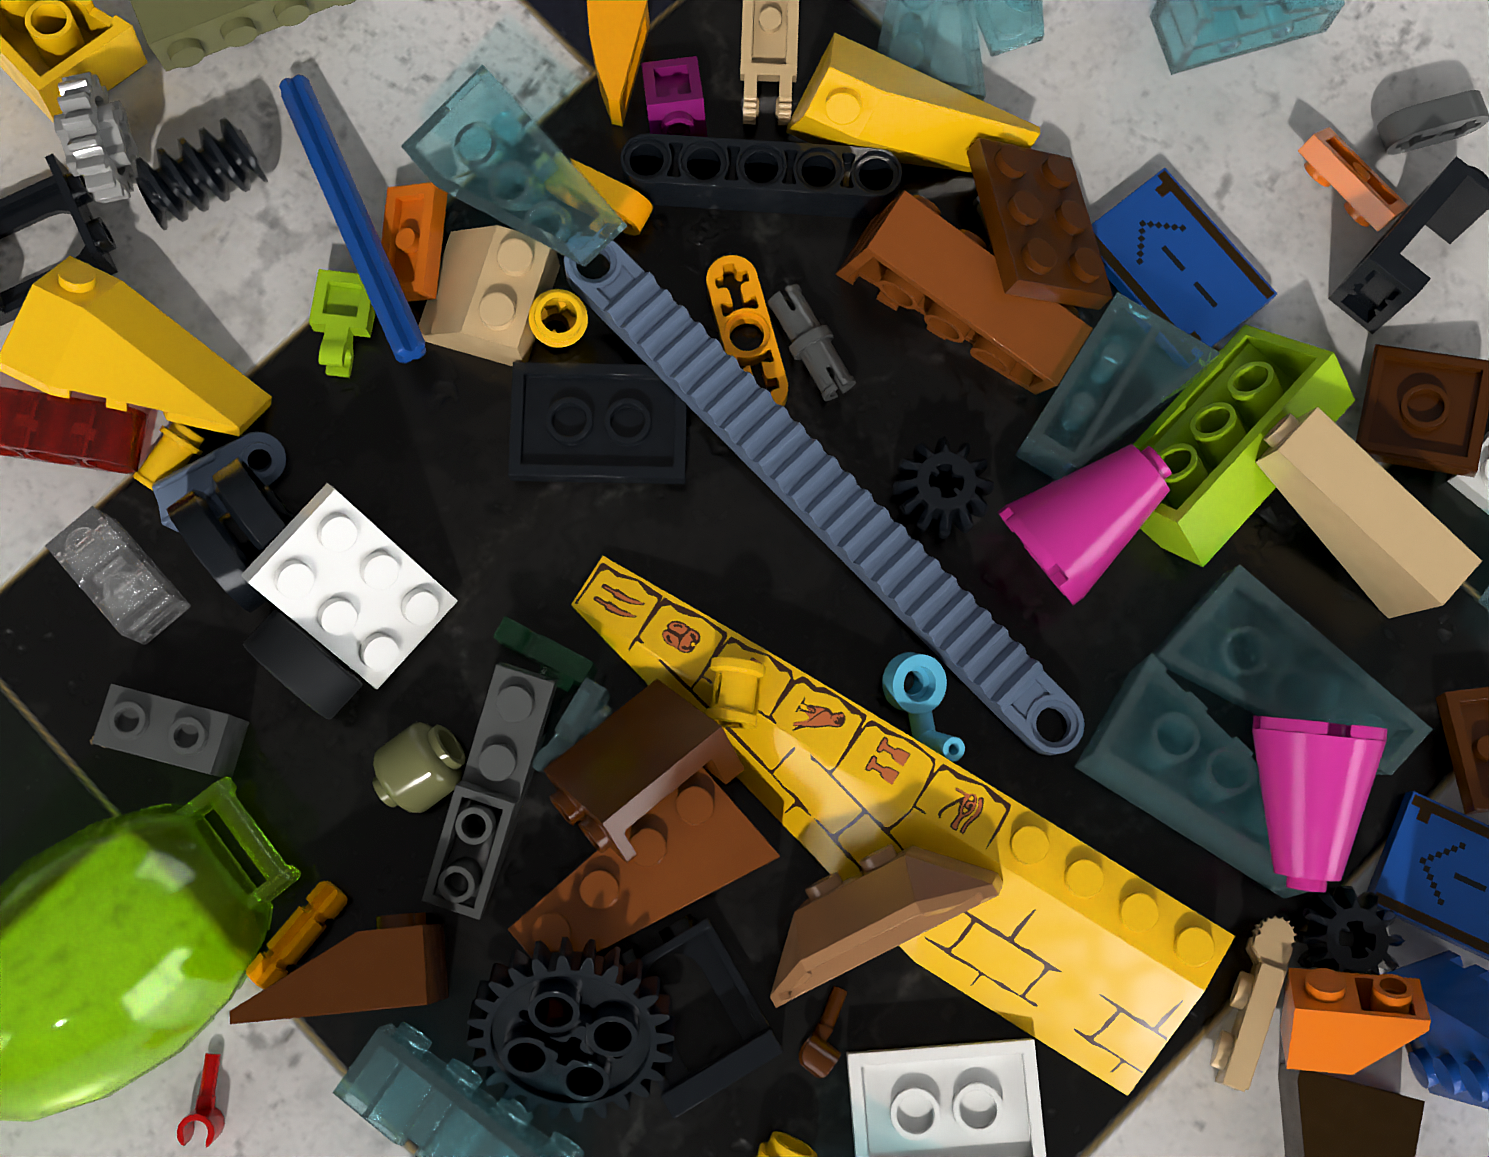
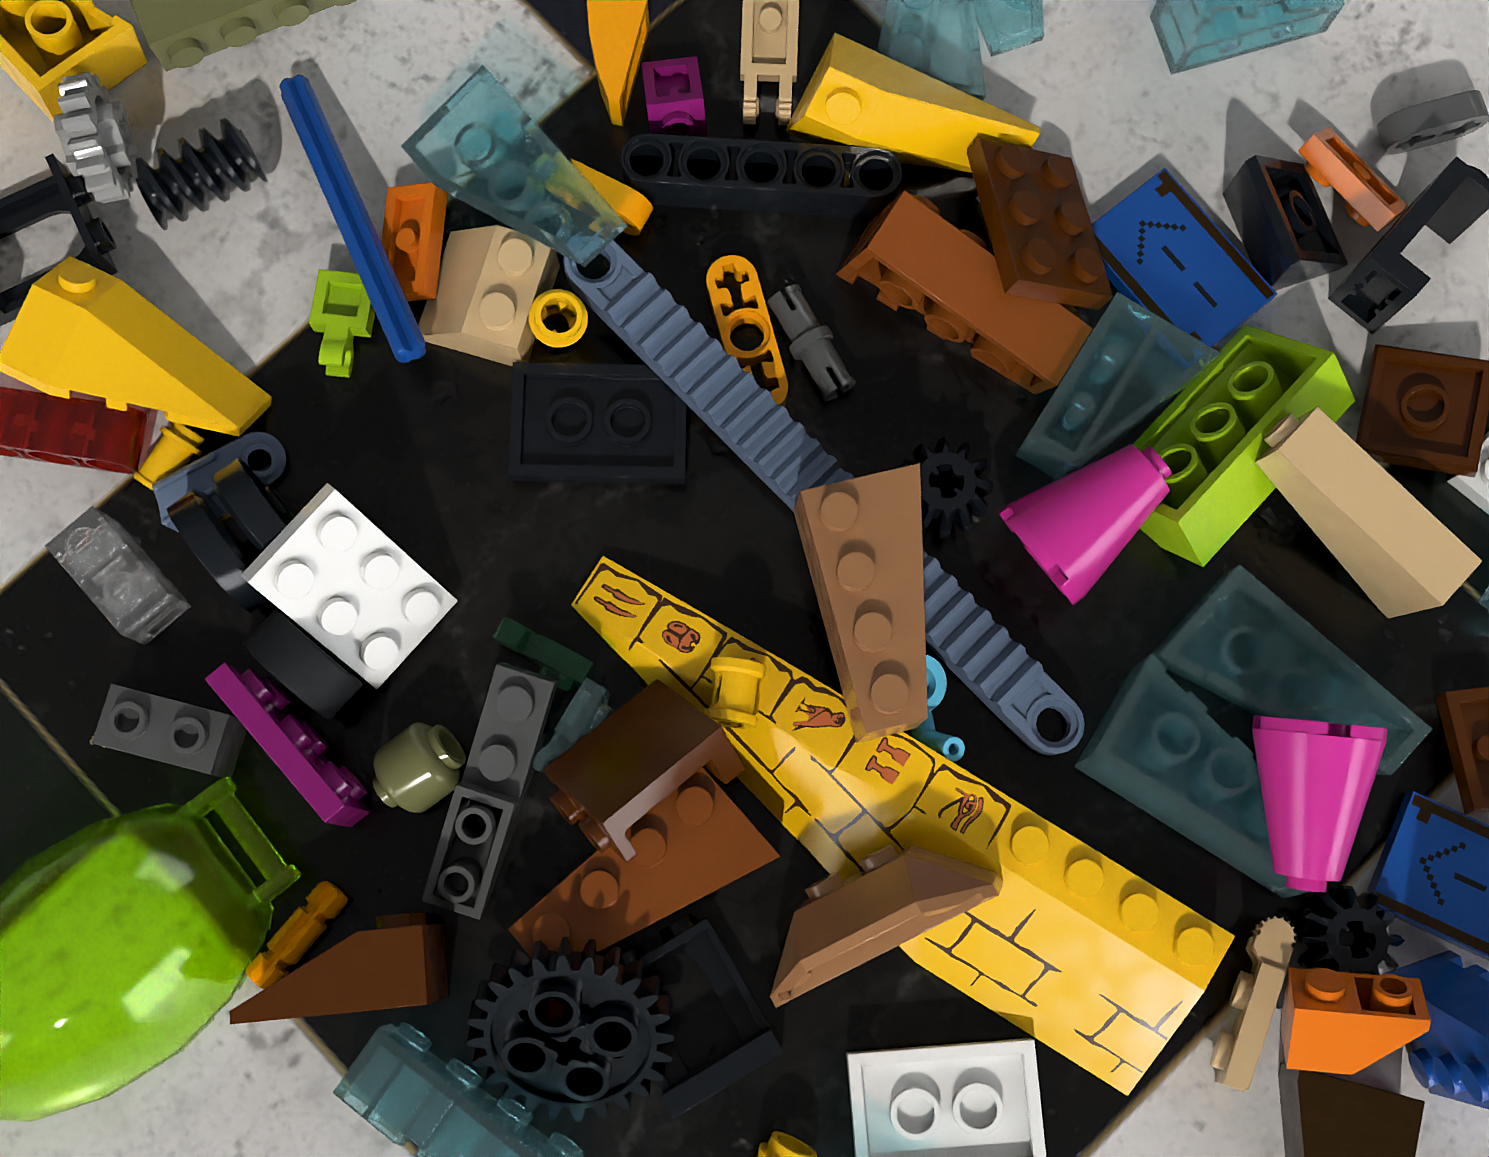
red hand [177,1053,225,1148] -> none
reddish brown hand [798,986,847,1078] -> none
none -> magenta plate [205,662,371,828]
none -> medium nougat wedge [793,463,928,743]
none -> black slope [1223,155,1348,291]

